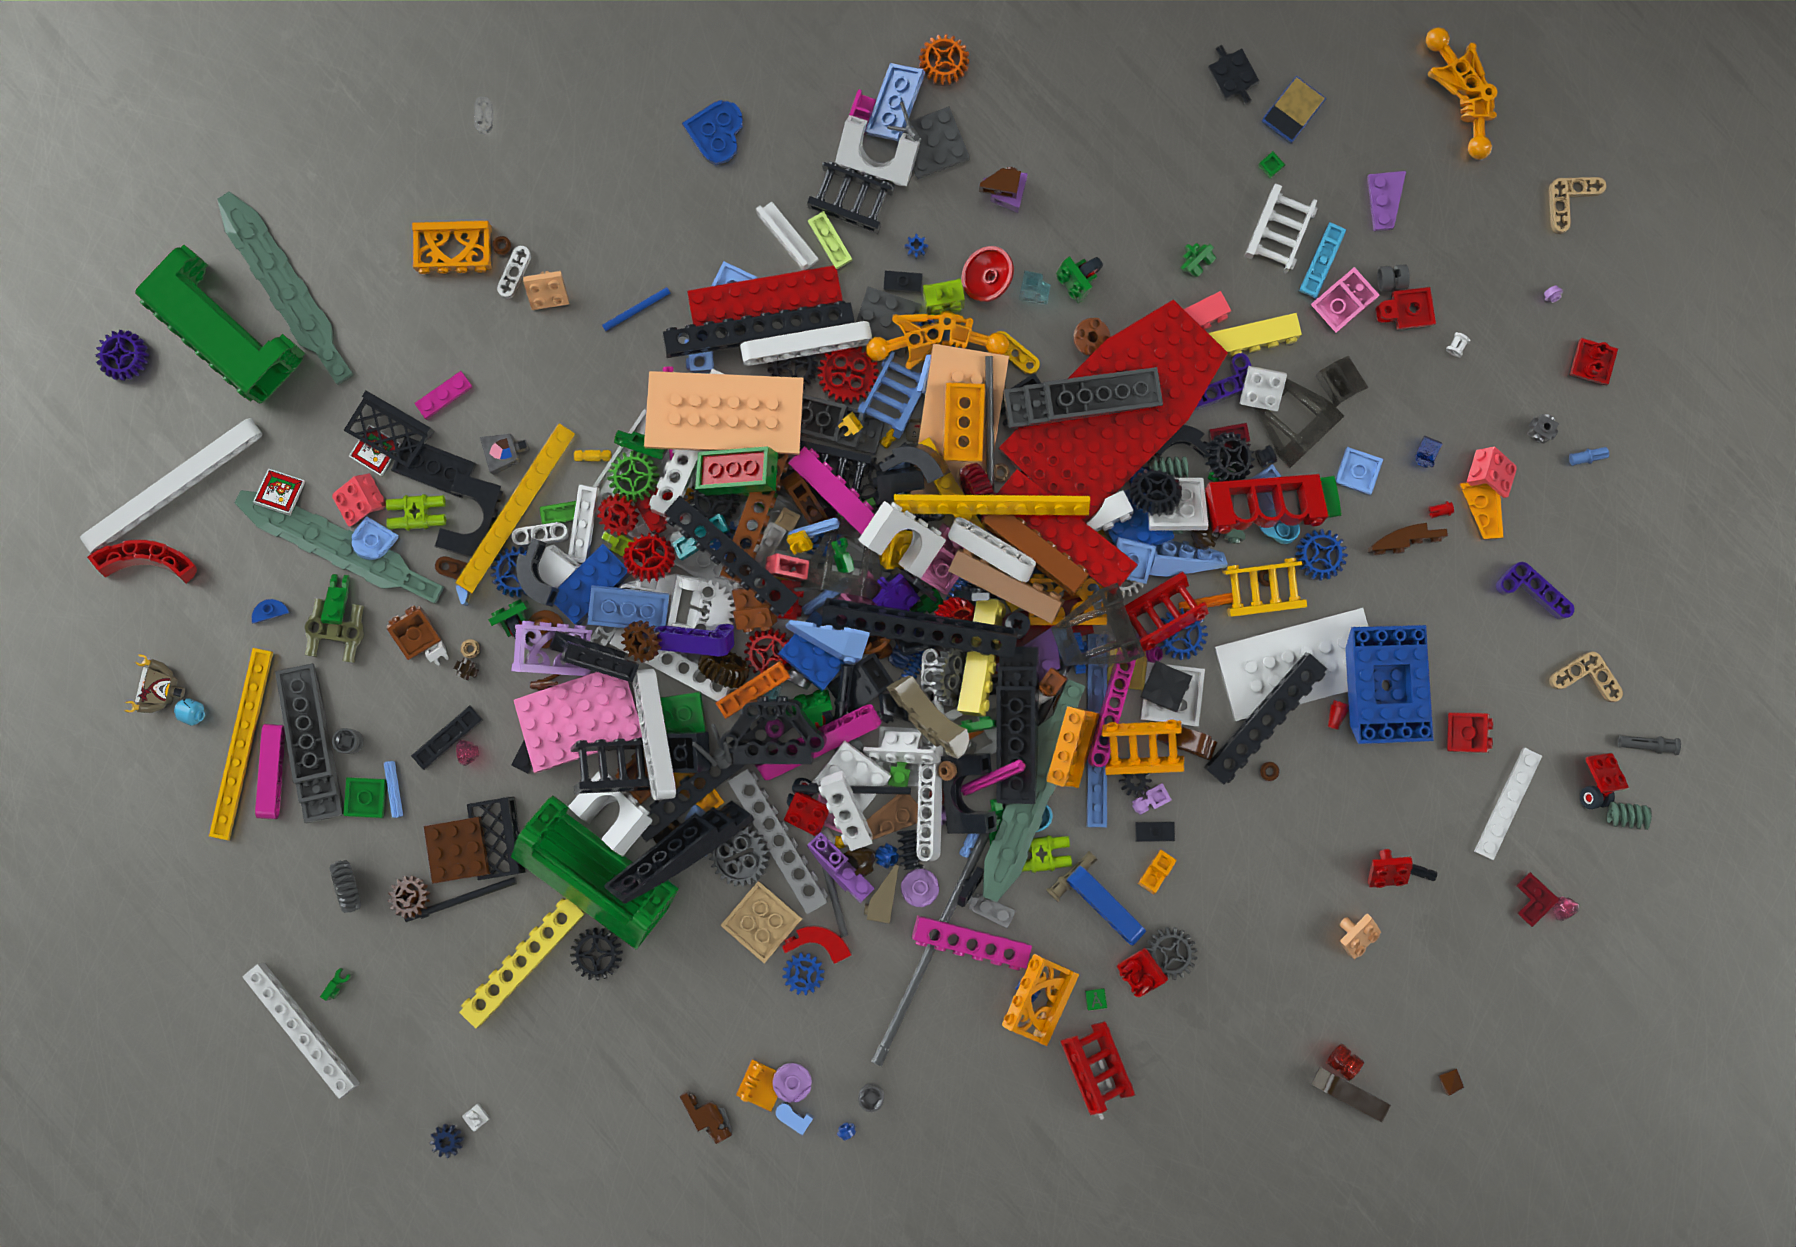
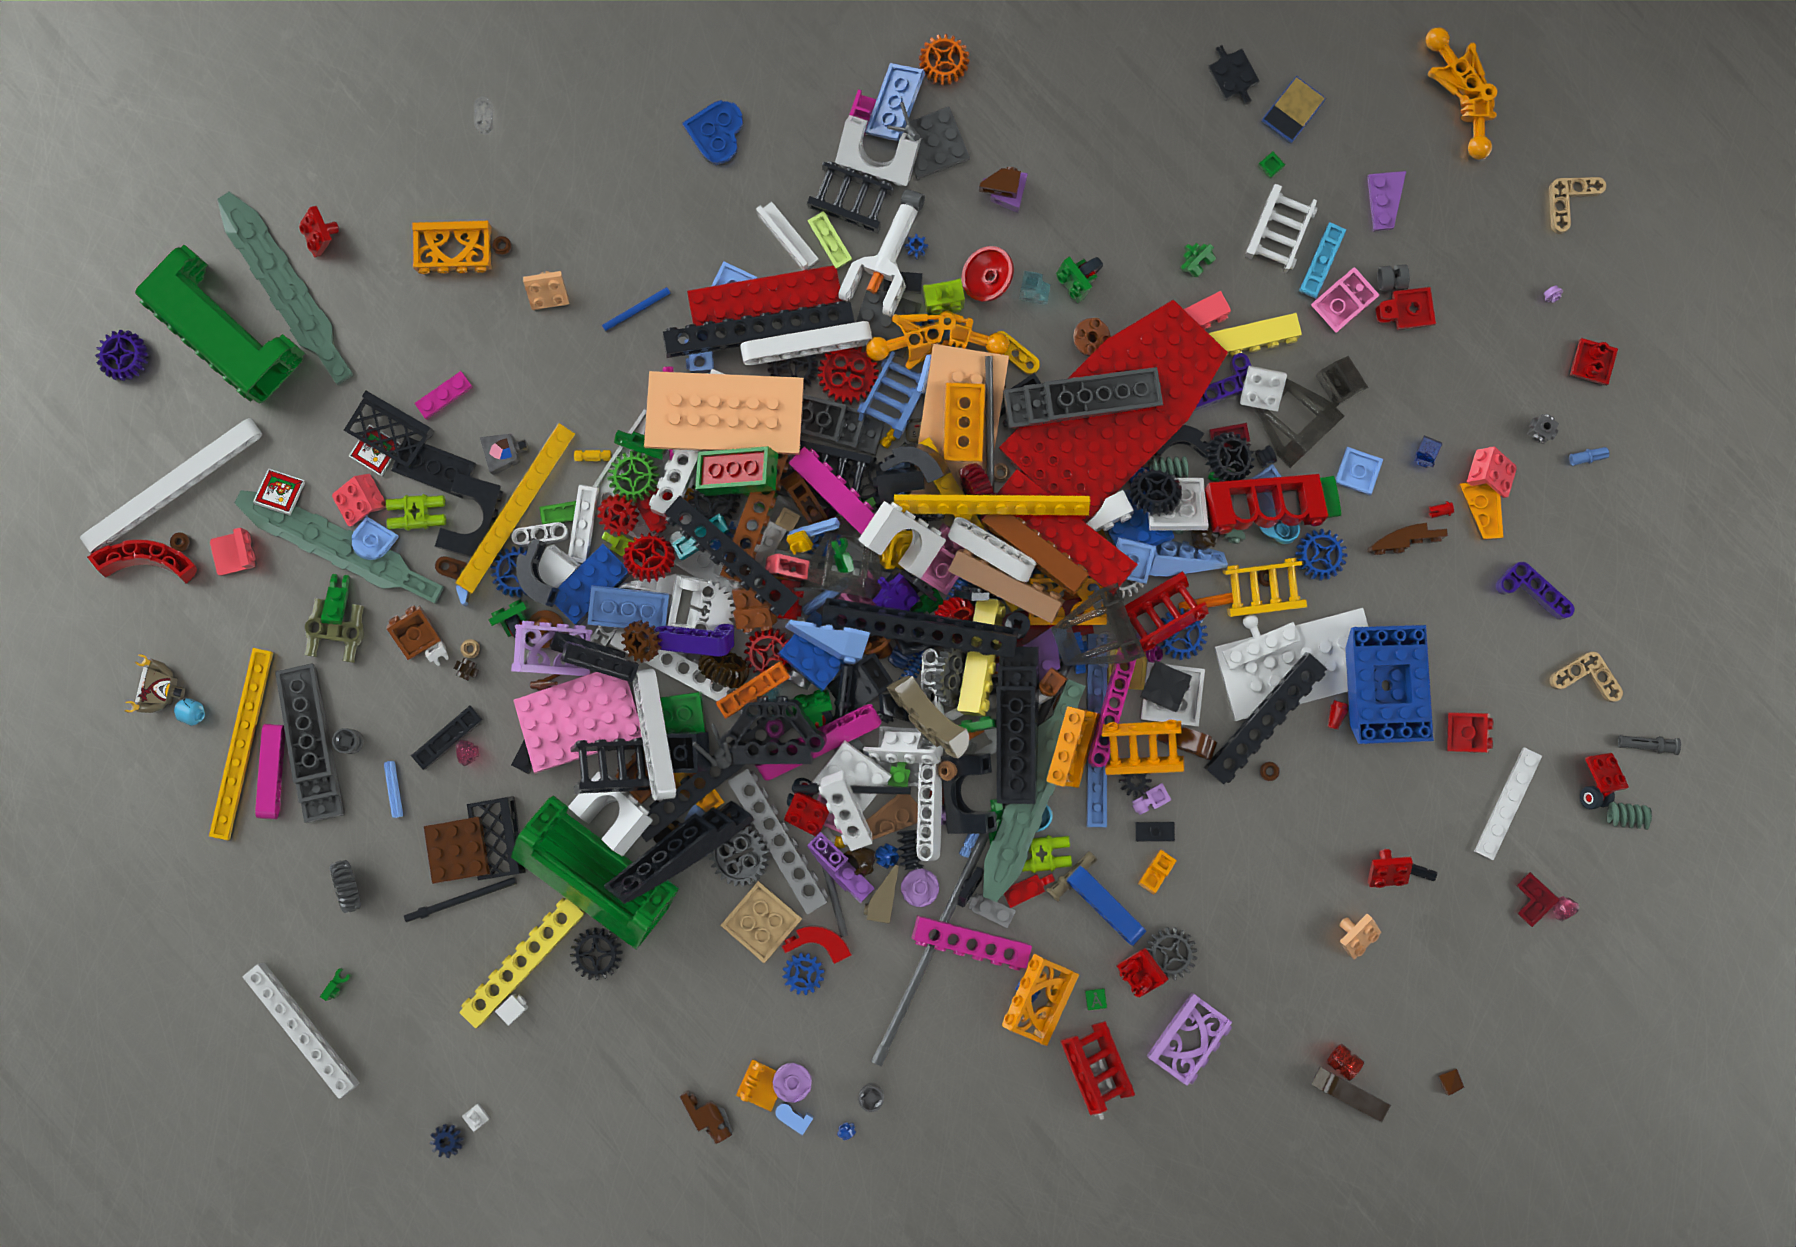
blue plate [252,599,290,624] -> none
green plate [343,777,386,818] -> none
gear [388,876,431,918] -> none
white beam [497,246,531,299] -> none
yellow tile [838,411,863,436] -> none
dark pink axle [961,760,1026,796] -> none
white bush [1446,332,1471,358] -> none
none -> reddish brown plate [170,532,190,552]
none -> coral bracket [210,527,256,576]
none -> red plate [299,206,339,258]
none -> white brick [495,994,528,1026]
none -> white piece [839,189,925,317]
none -> red plate [1004,873,1055,908]
none -> lavender fence [1147,992,1232,1086]
none -> white plate [1222,614,1301,670]

